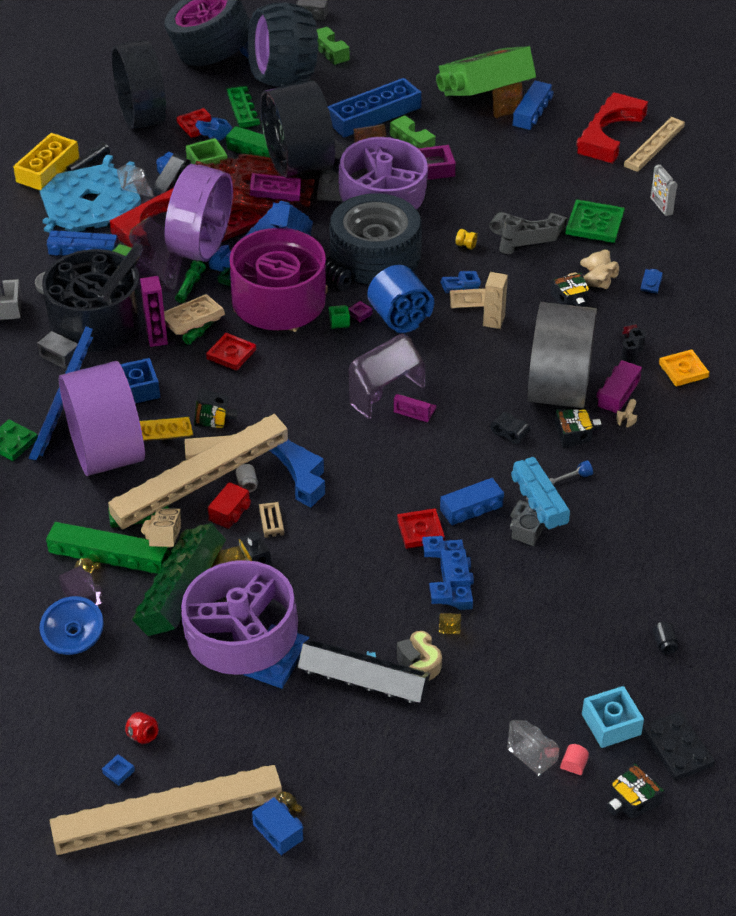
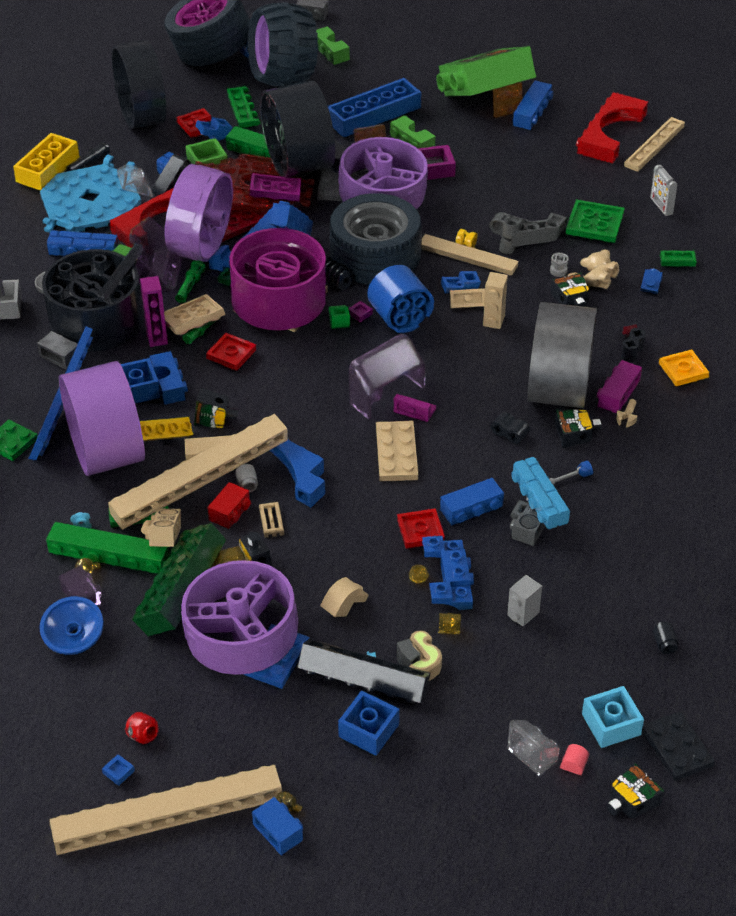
none -> medium azure plate [70,512,92,529]
none -> blue arch [150,351,188,405]
none -> tan brick [320,577,368,617]
none -> blue brick [338,690,399,756]
none -> tan plate [376,421,418,481]
none -> clear yellow plate [409,565,429,584]
none -> tan tile [421,234,518,276]
none -> light grey brick [507,575,542,626]
none -> light grey wheel [550,253,568,277]
none -> green plate [660,251,697,267]

